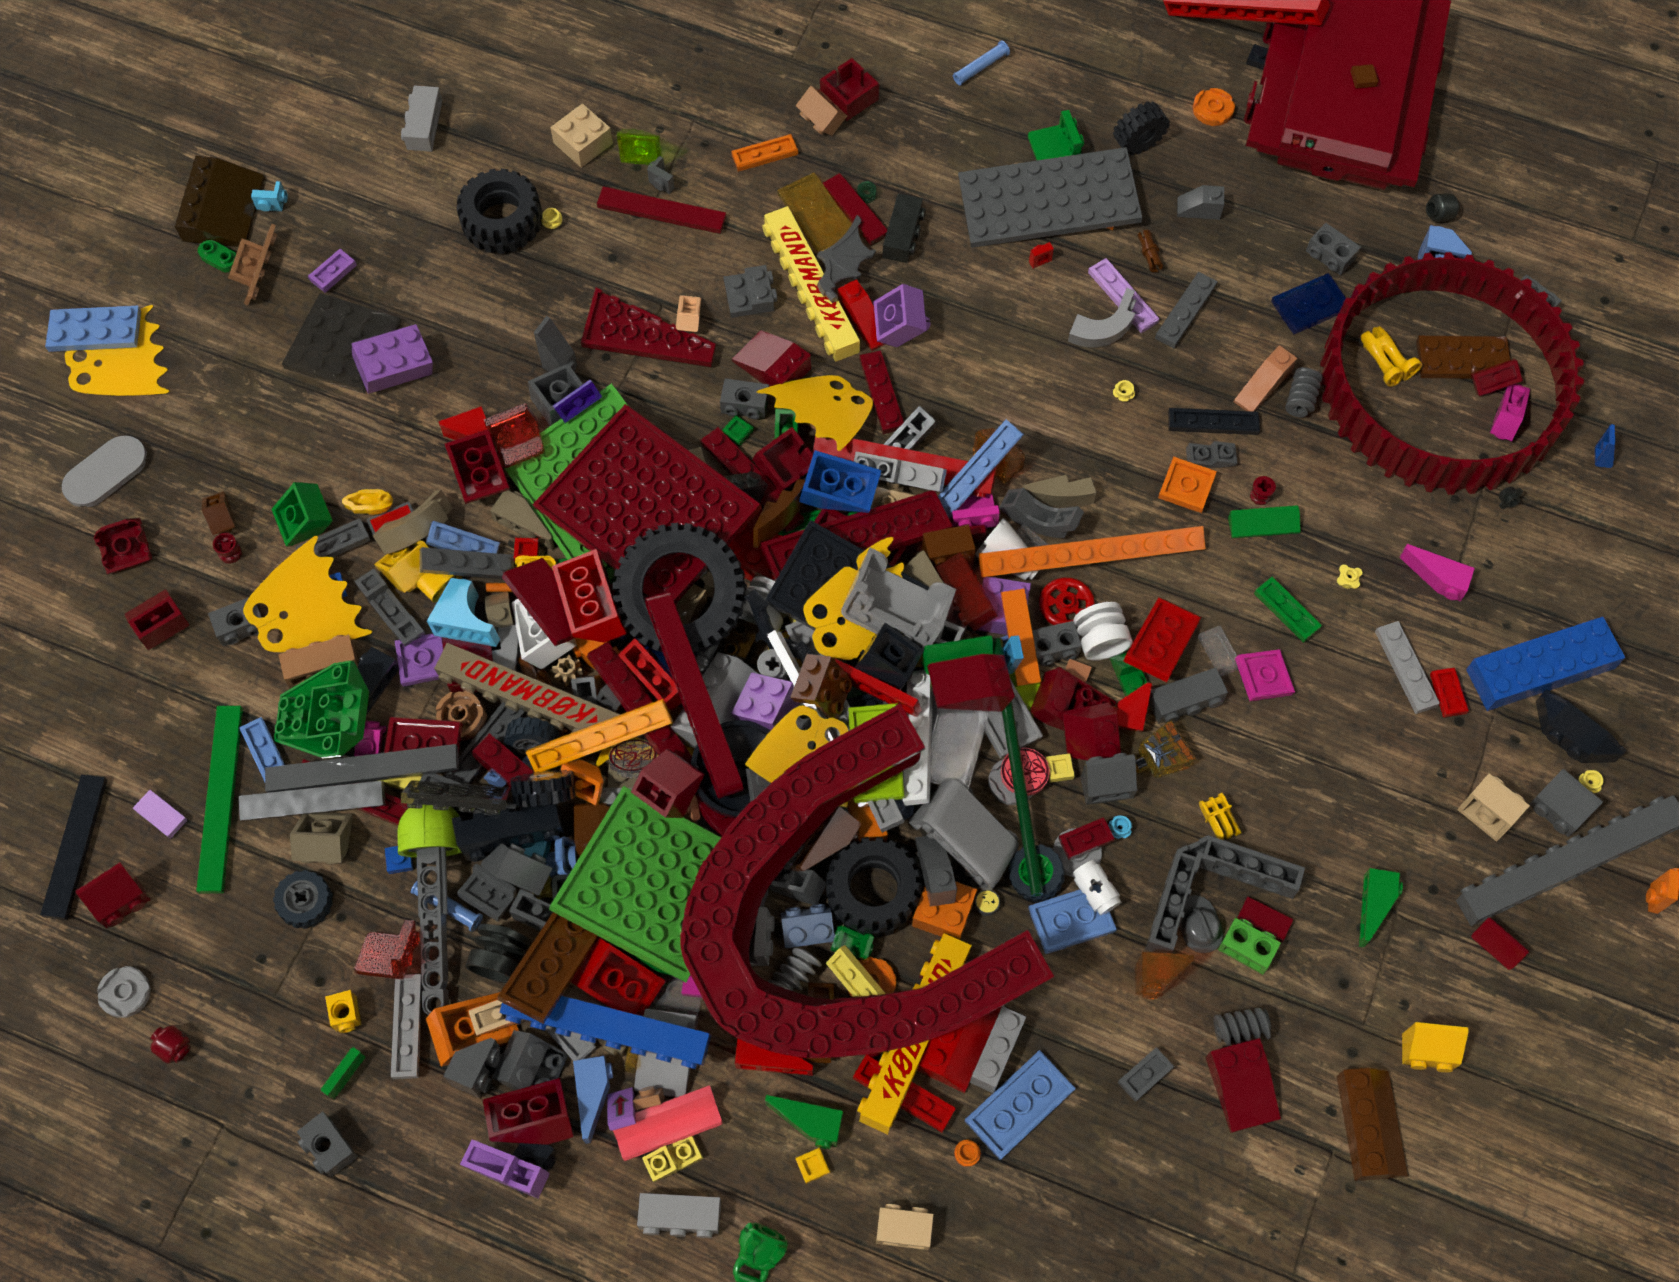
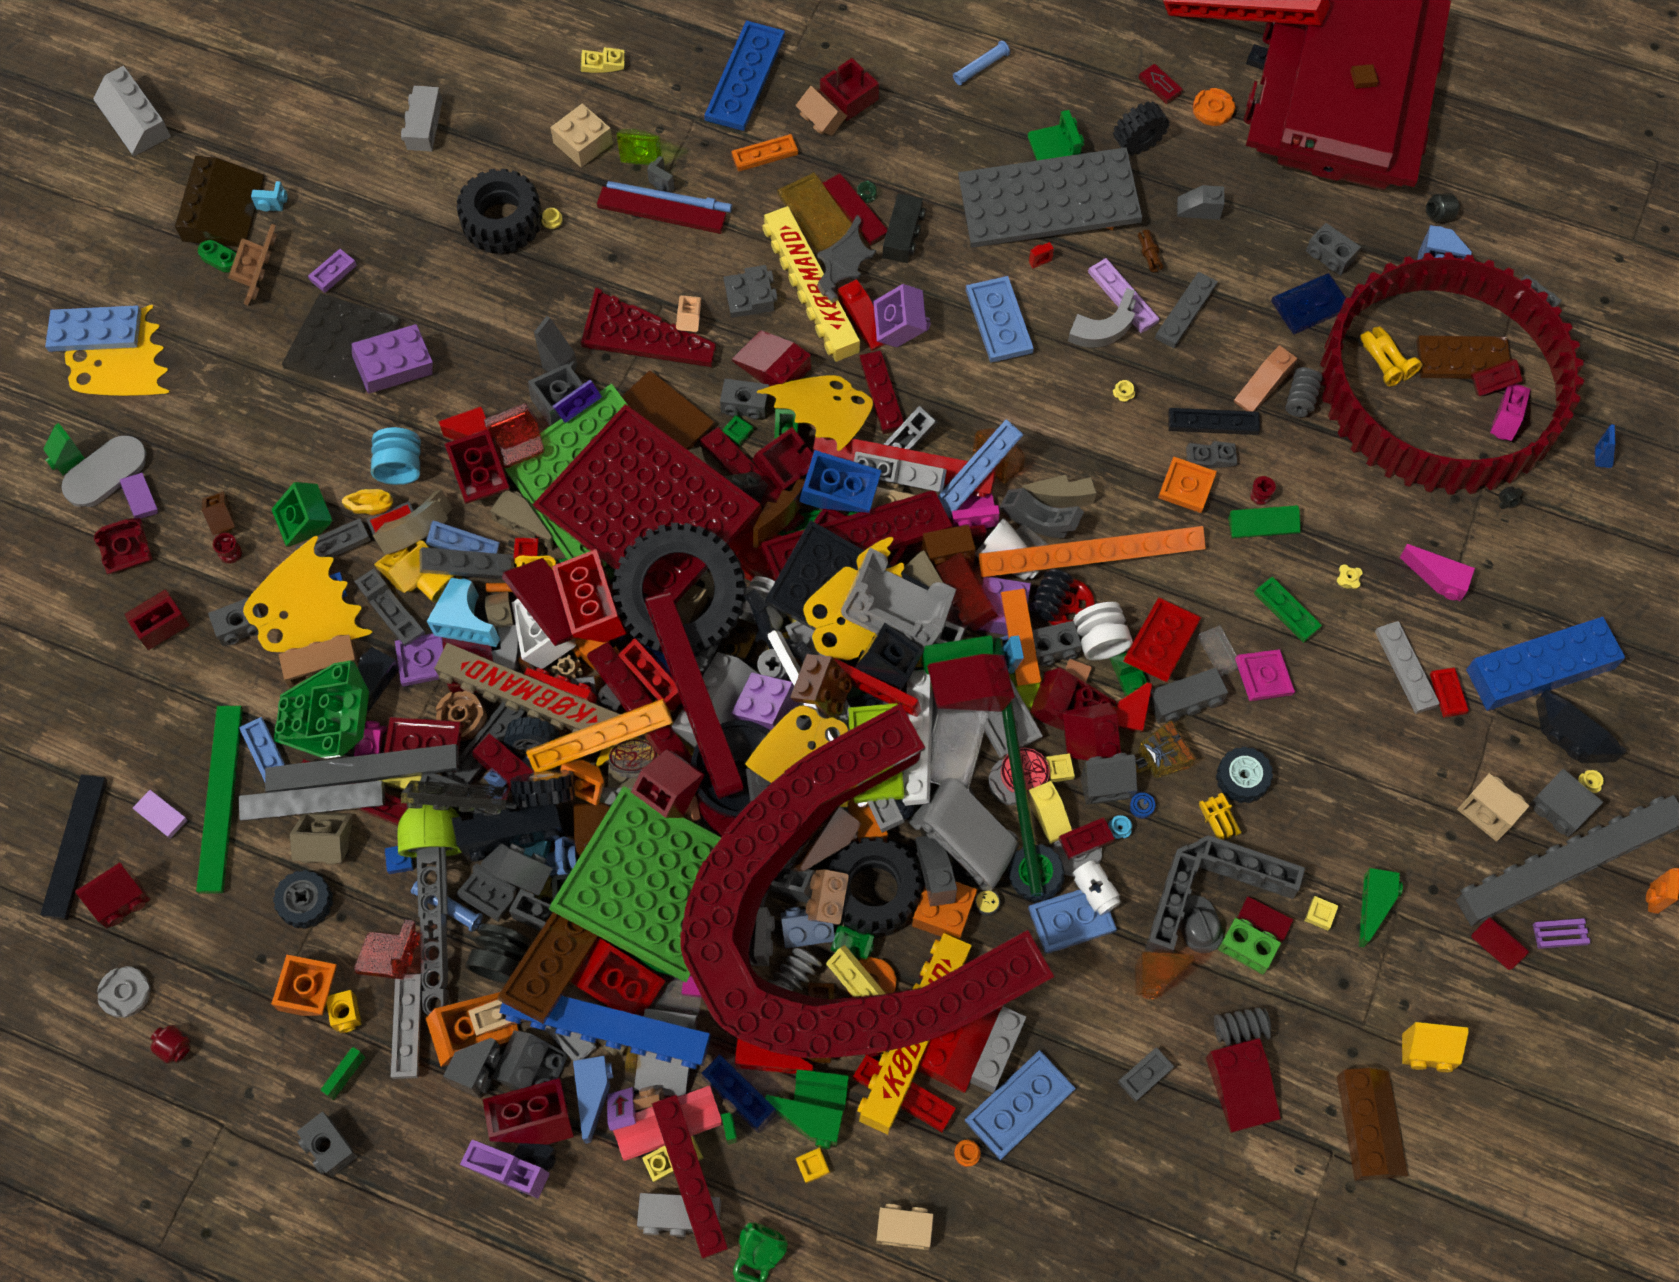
none -> green slope [43,423,85,475]
none -> light grey slope [93,66,171,157]
none -> medium lavender tile [119,473,158,518]
none -> orange slope [271,955,337,1016]
none -> medium azure wheel [371,427,421,485]
none -> red plate [524,668,597,704]
none -> light yellow slope [581,47,624,73]
none -> medium blue bar [607,181,732,213]
none -> reddish brown tile [621,370,715,450]
none -> dark red plate [652,1094,728,1259]
none -> clear blue brick [701,1054,777,1133]
none -> blue plate [704,21,785,131]
none -> green tile [721,1112,738,1145]
none -> green panel [794,1069,849,1111]
none -> medium nougat bracket [806,870,849,924]
none -> medium blue plate [966,276,1034,363]
none -> black piece [1029,569,1074,621]
none -> light yellow slope [1029,781,1072,843]
none -> blue tile [1130,793,1155,819]
none -> dark red tile [1138,63,1183,104]
none -> black wheel [1216,747,1273,803]
none -> light yellow plate [1304,896,1338,931]
none -> medium lavender tile [1533,918,1590,949]

